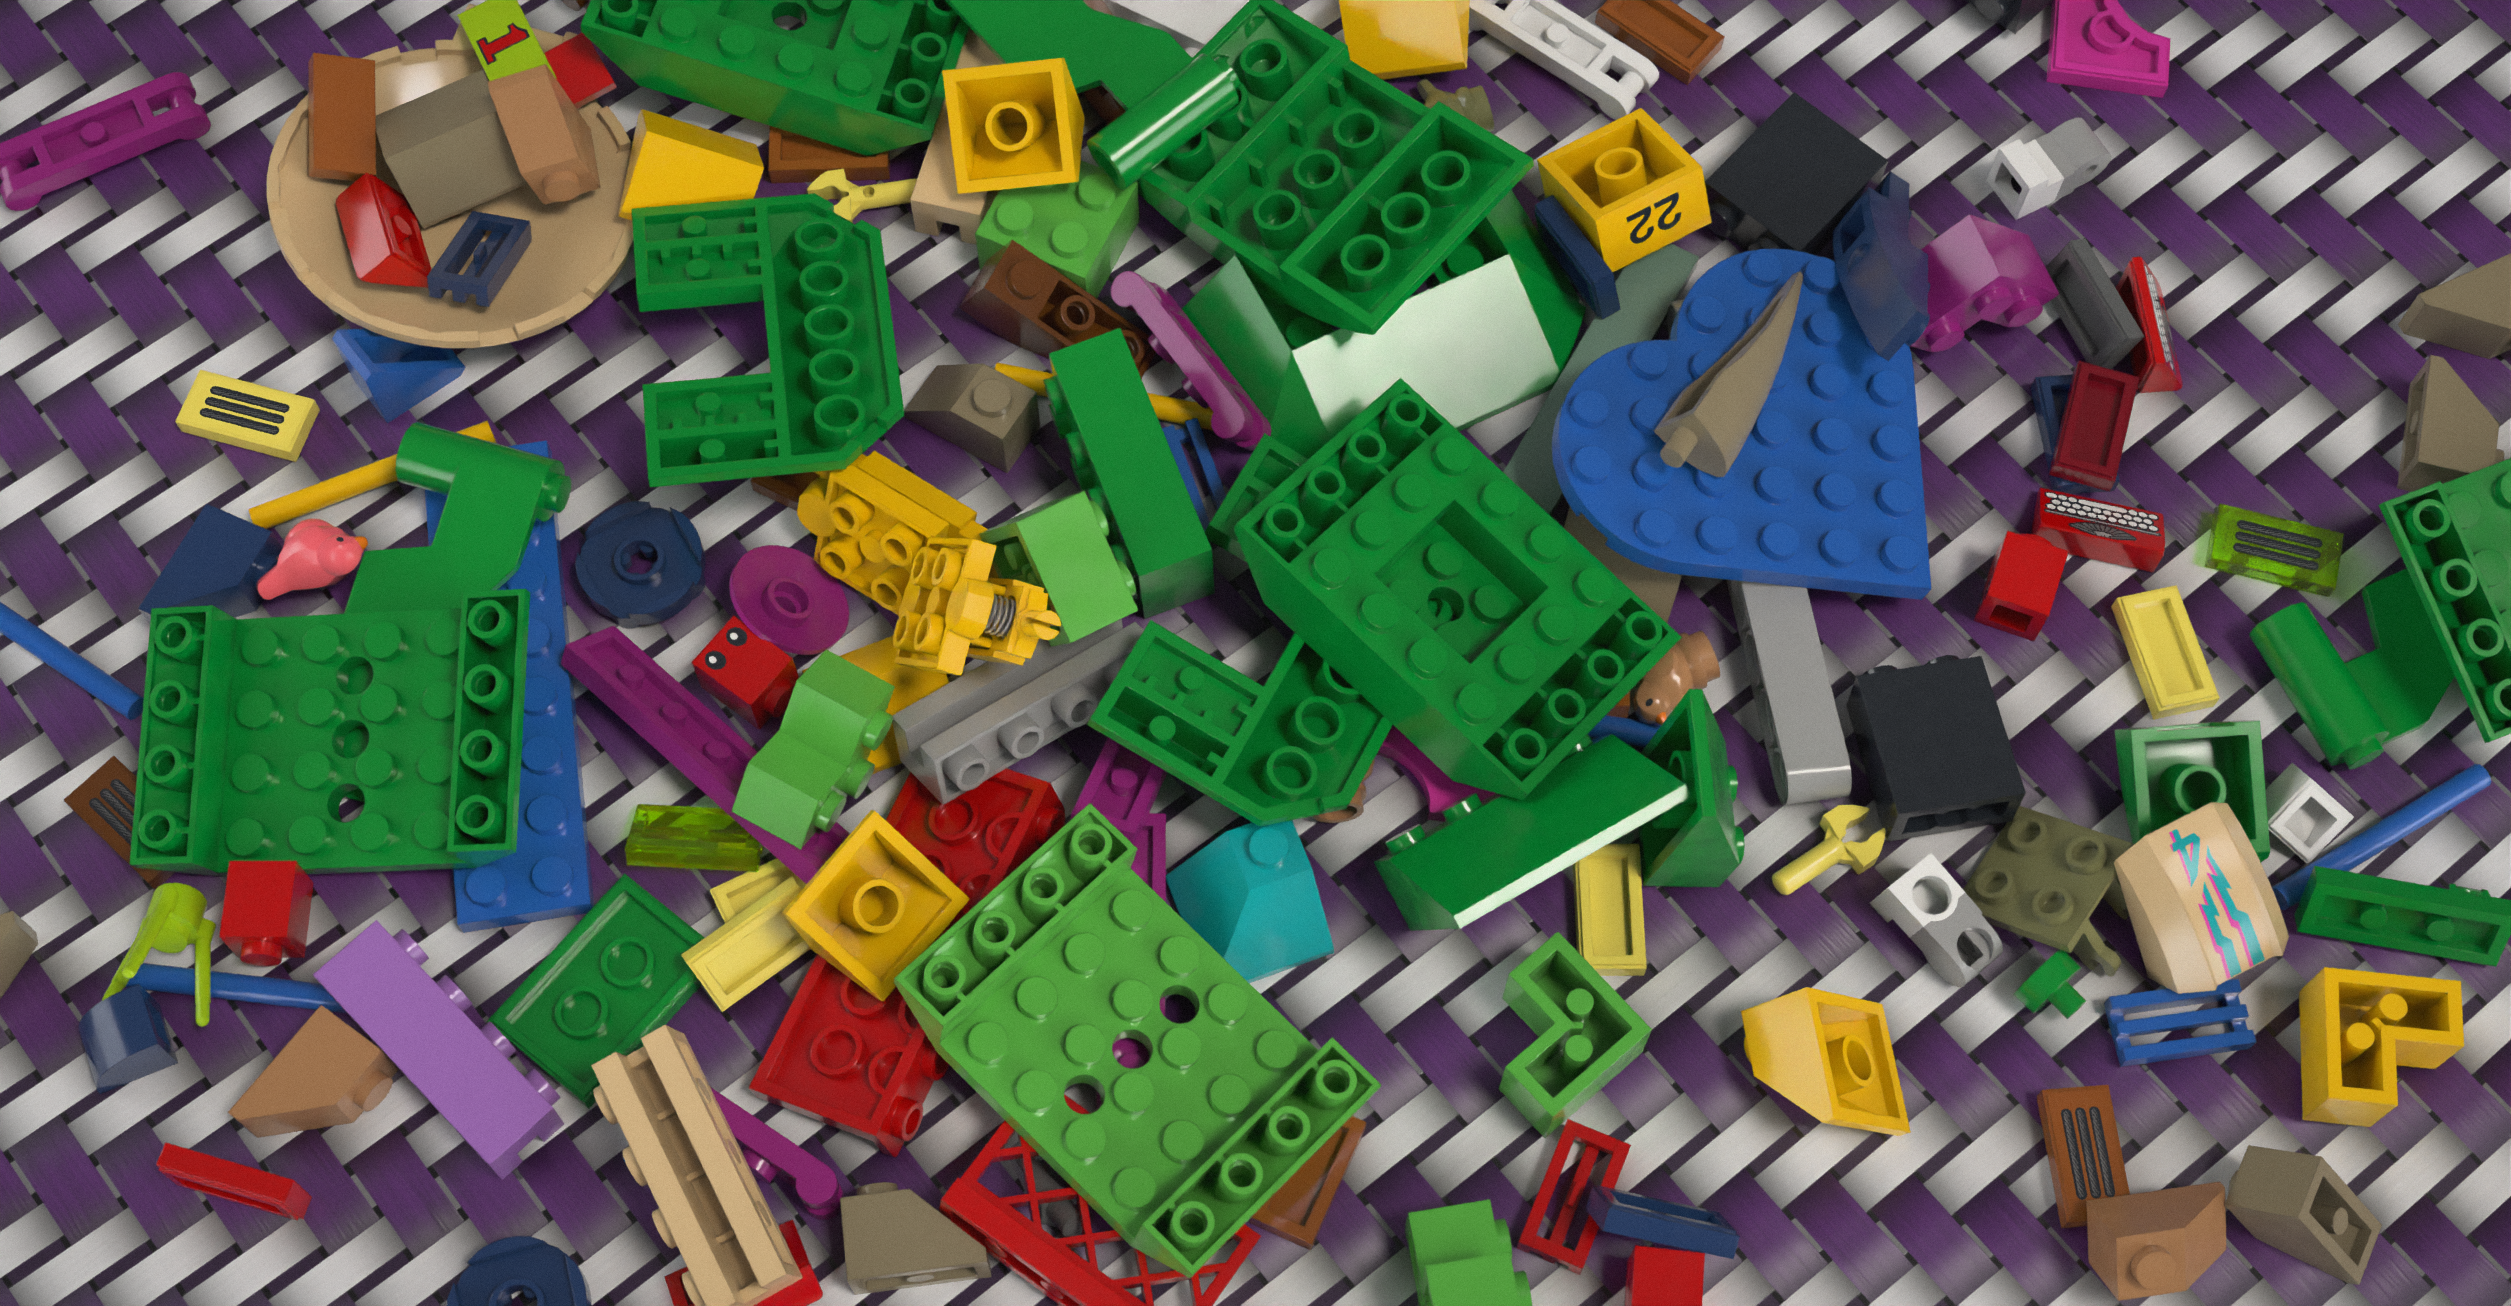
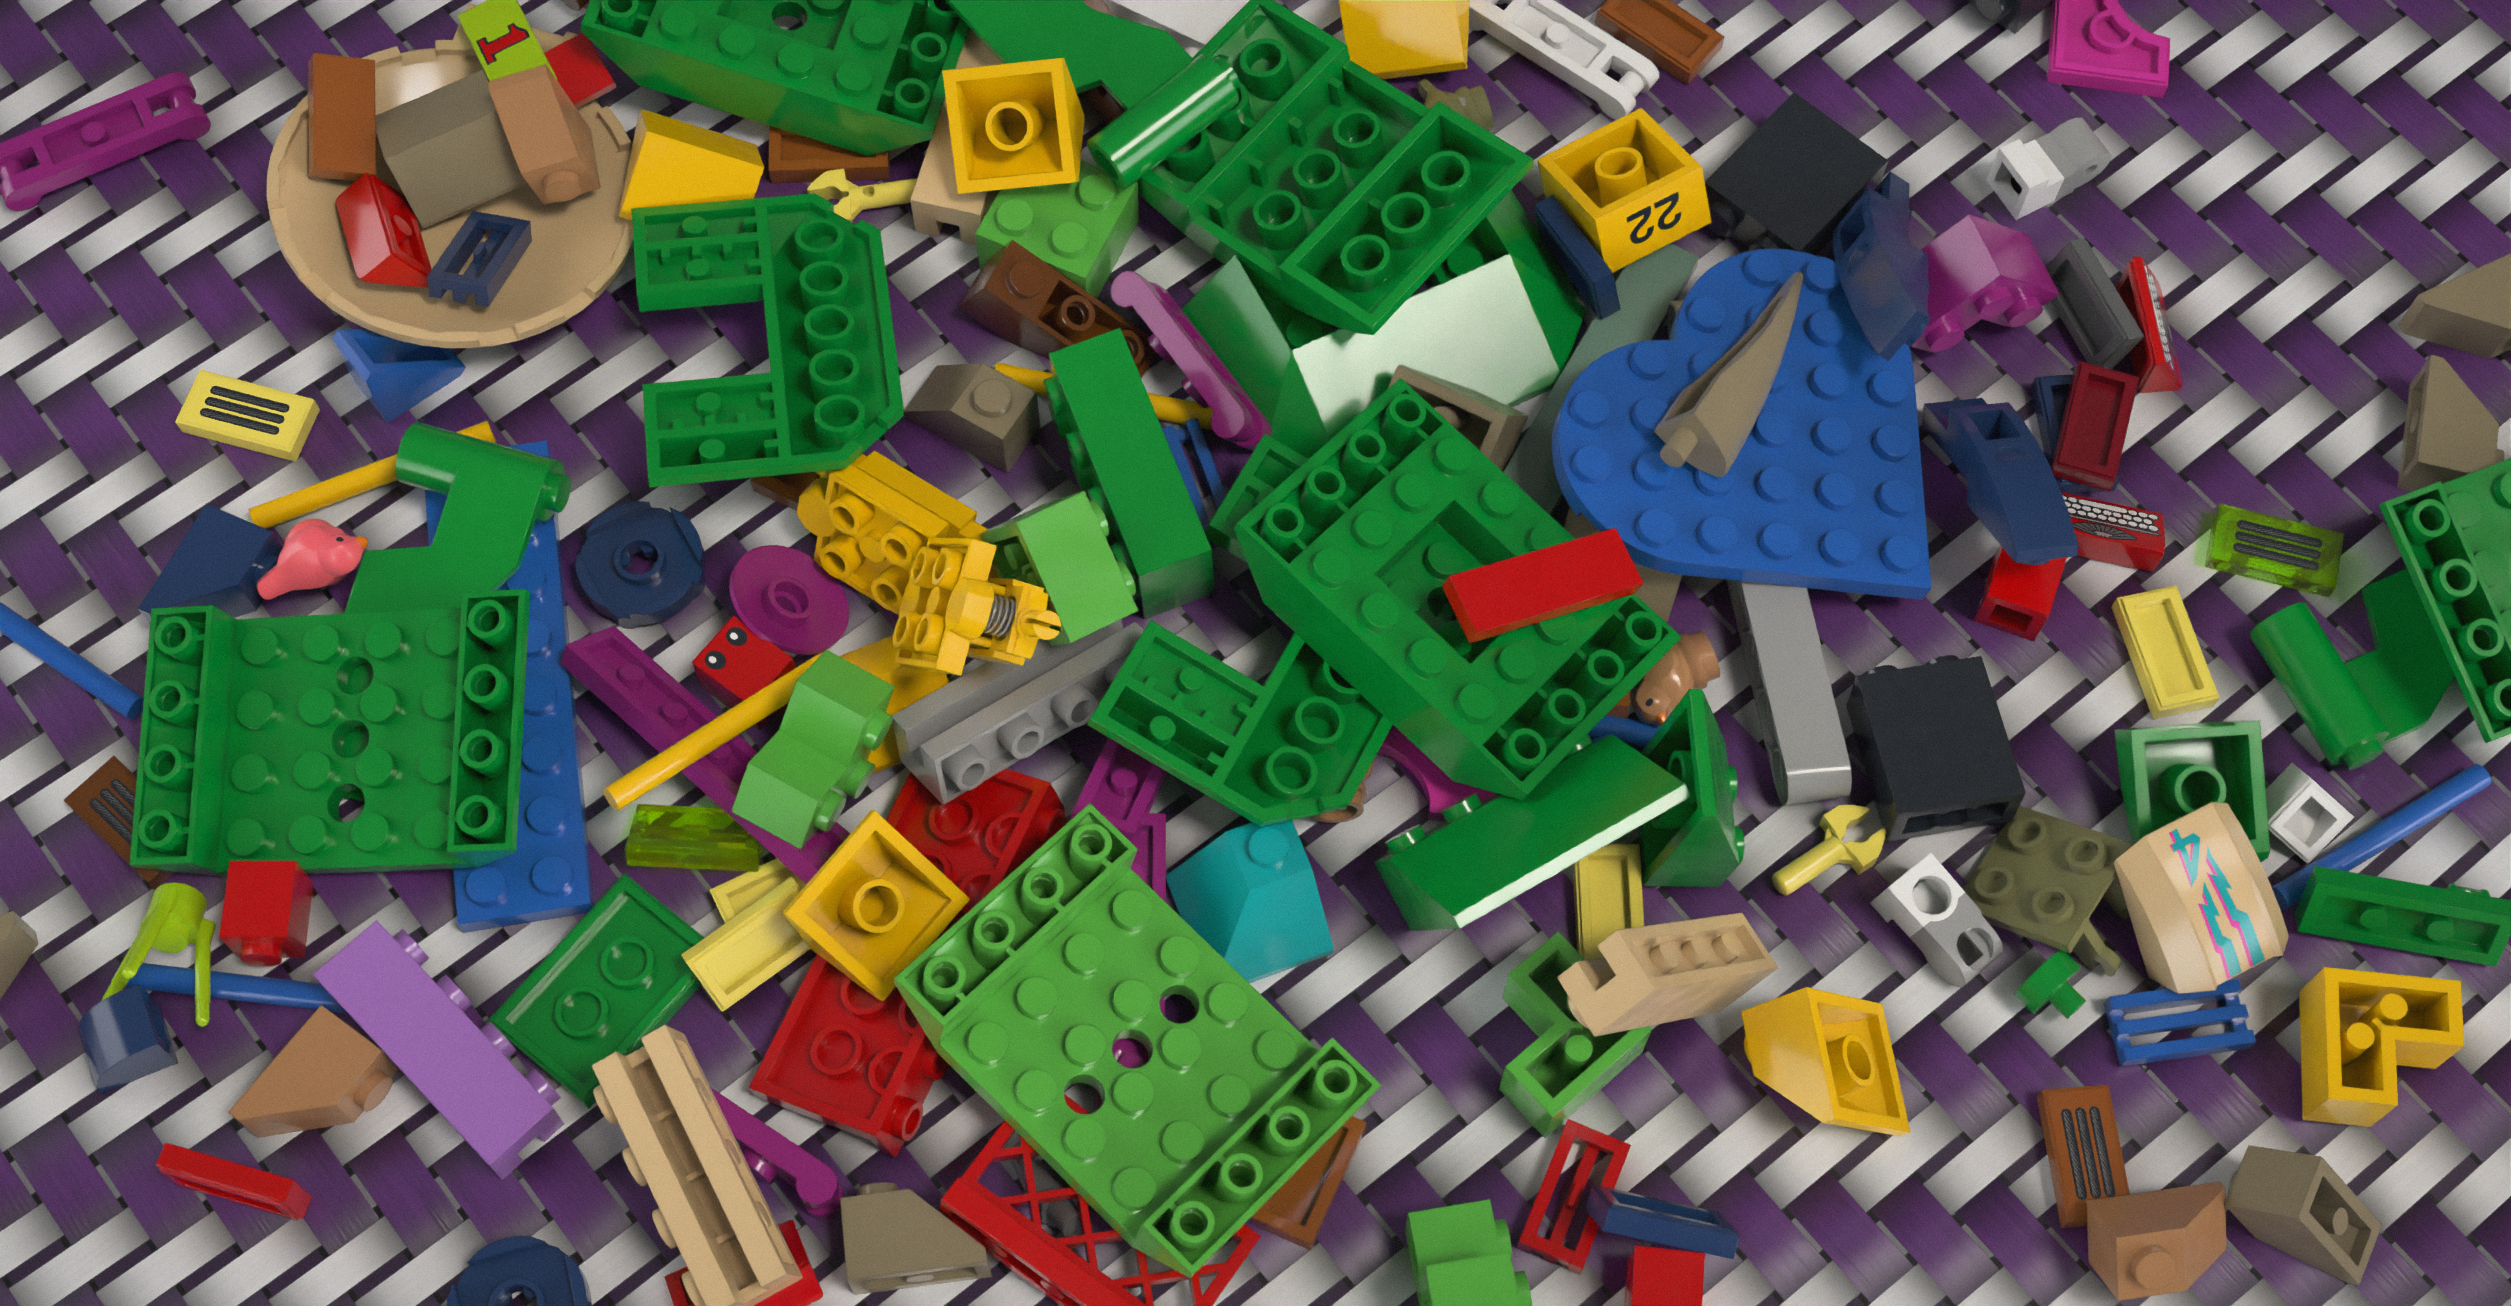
none -> yellow bar [603,653,821,811]
none -> dark tan slope [1388,365,1529,472]
none -> red tile [1442,528,1644,643]
none -> tan brick [1557,913,1778,1037]
none -> dark blue slope [1922,398,2079,565]

